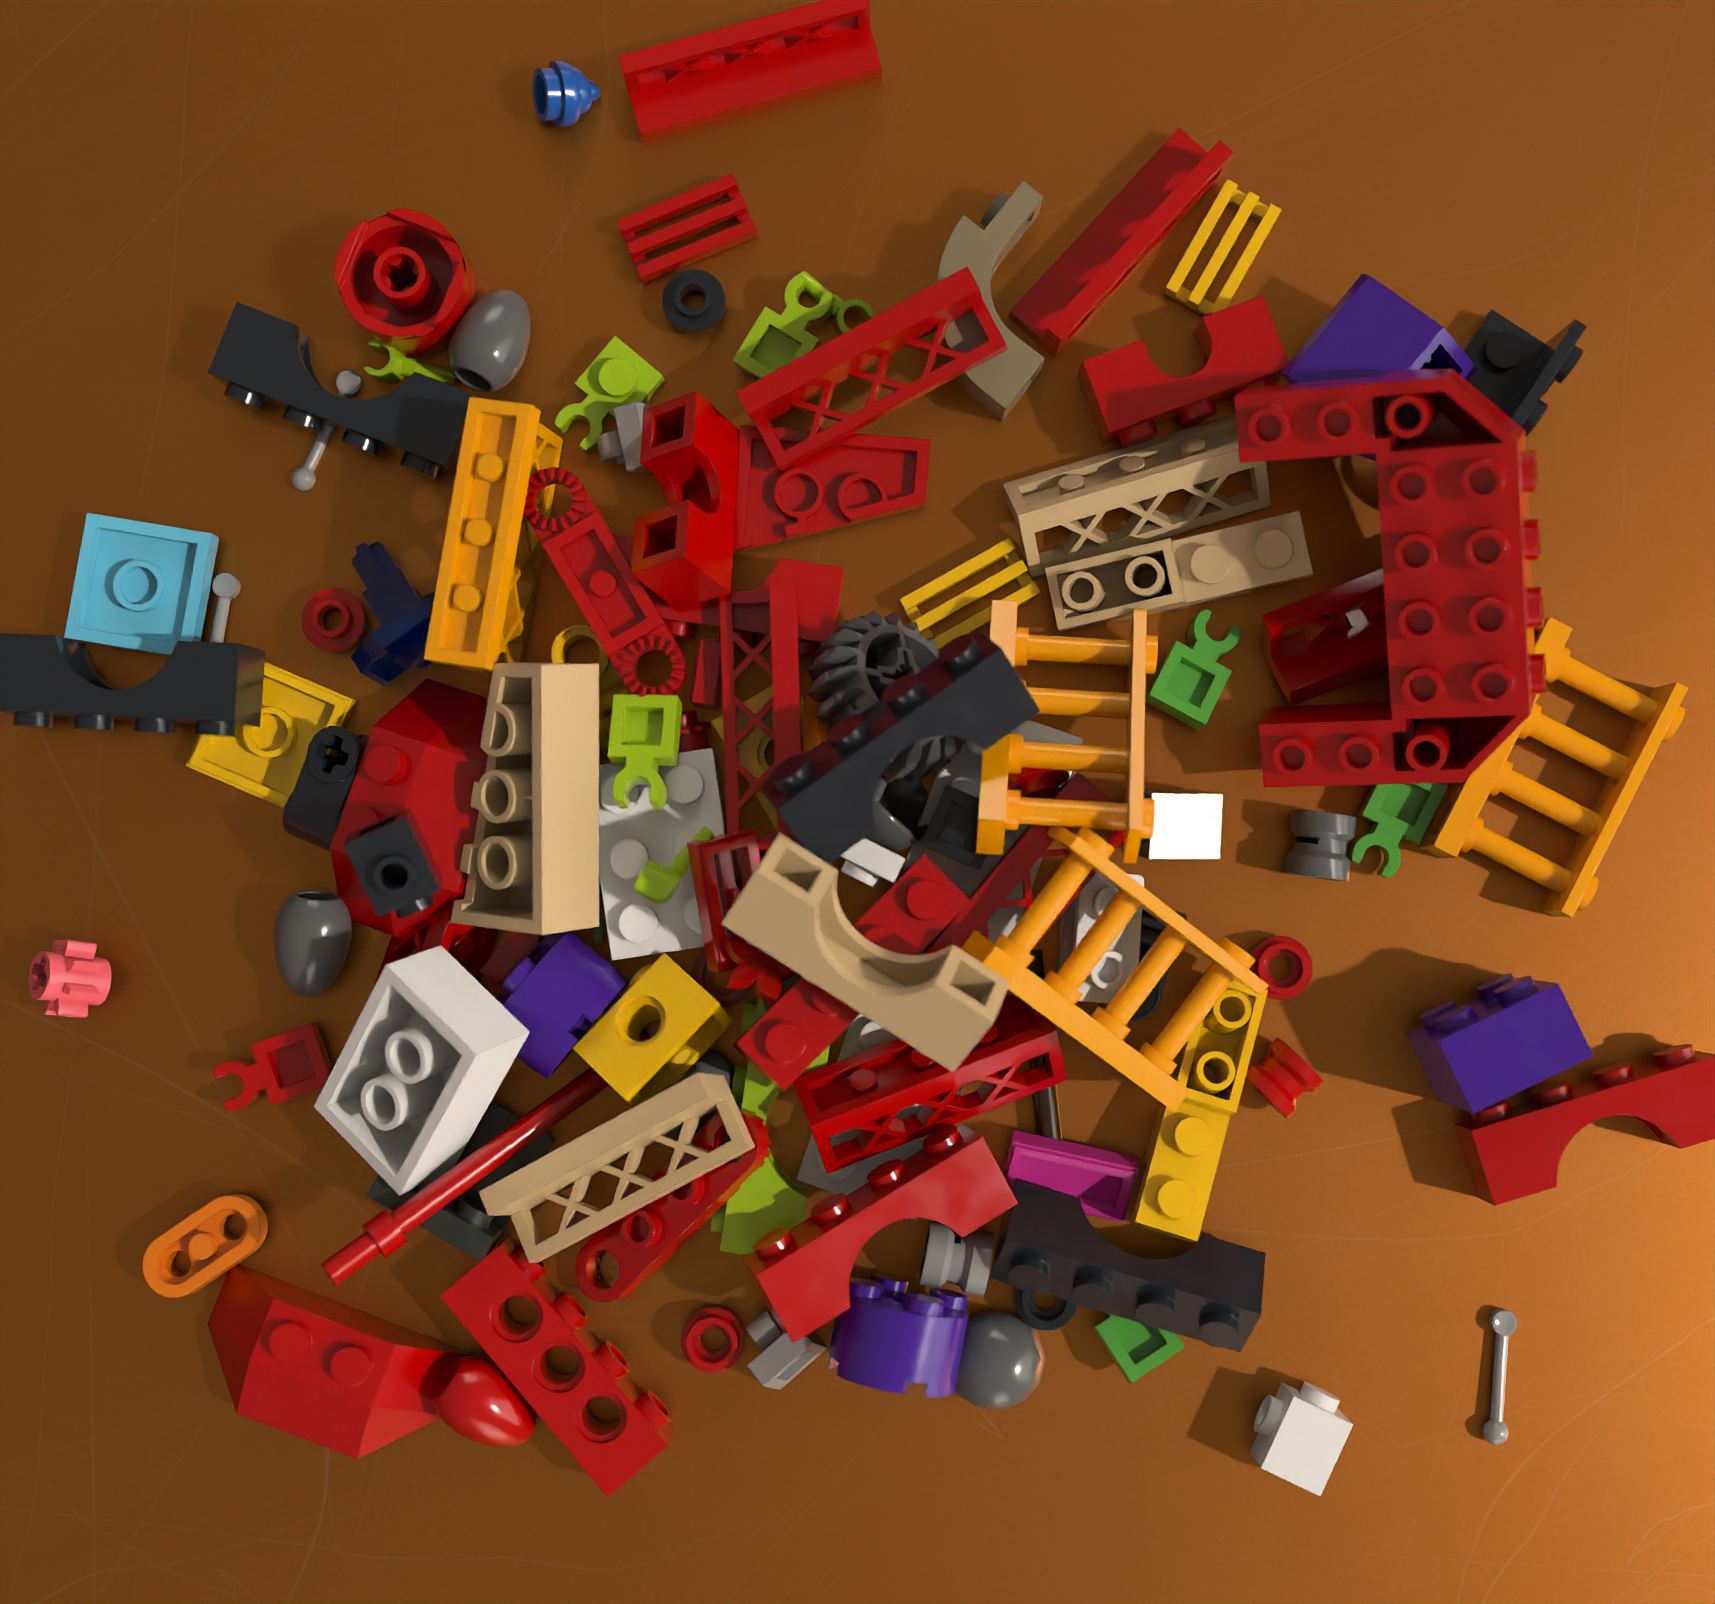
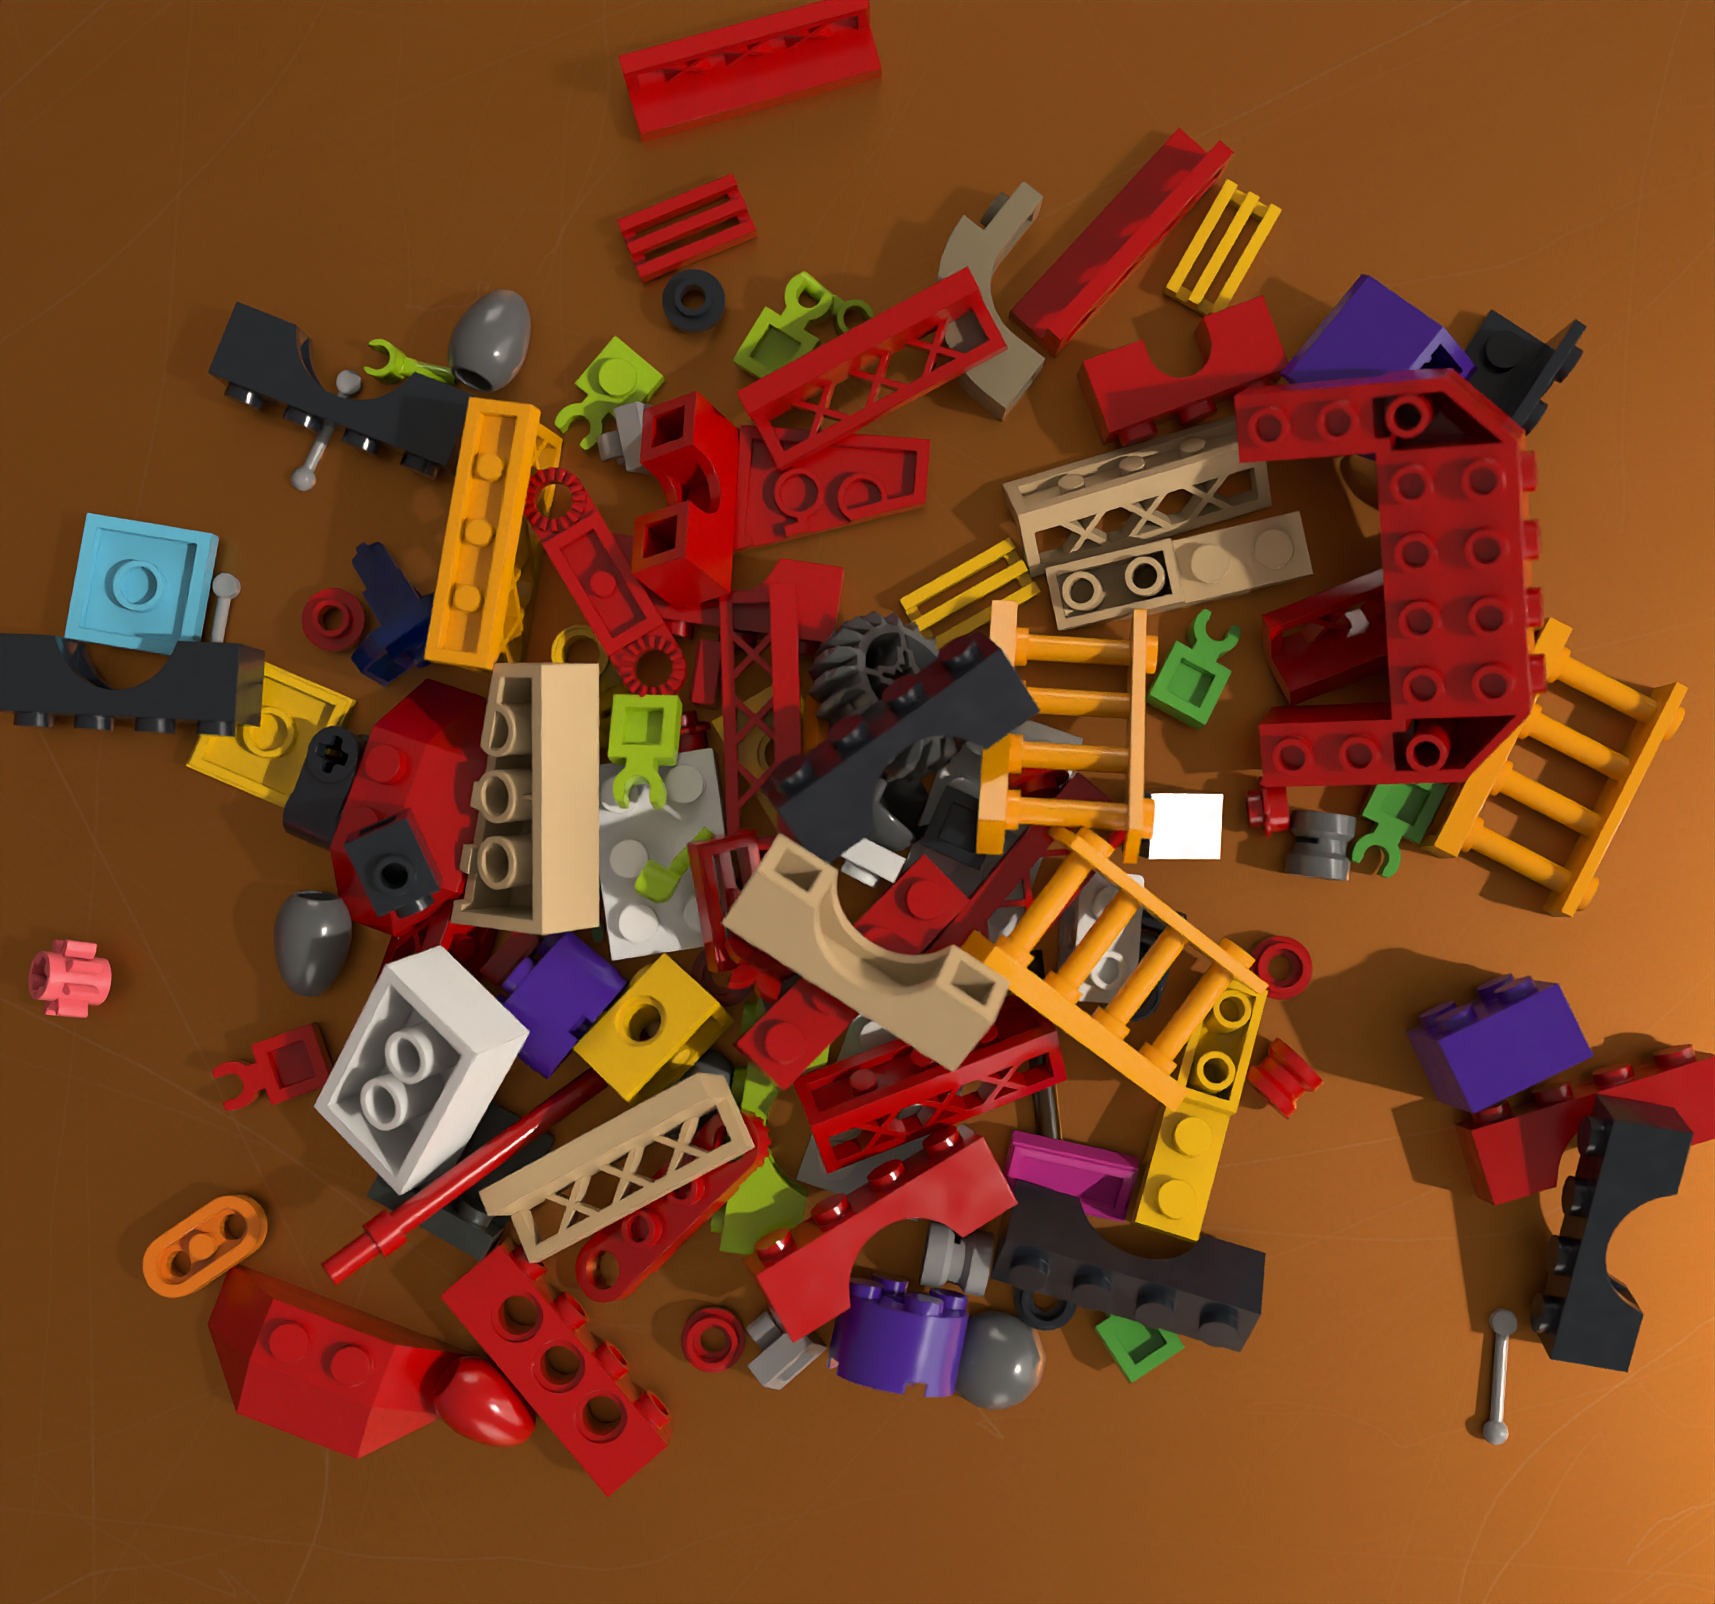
red brick [334,208,477,355] -> none
blue plate [532,61,600,127] -> none
white brick [1250,1382,1353,1496] -> none
none -> red plate [1245,776,1290,838]
none -> black arch [1530,1094,1694,1373]

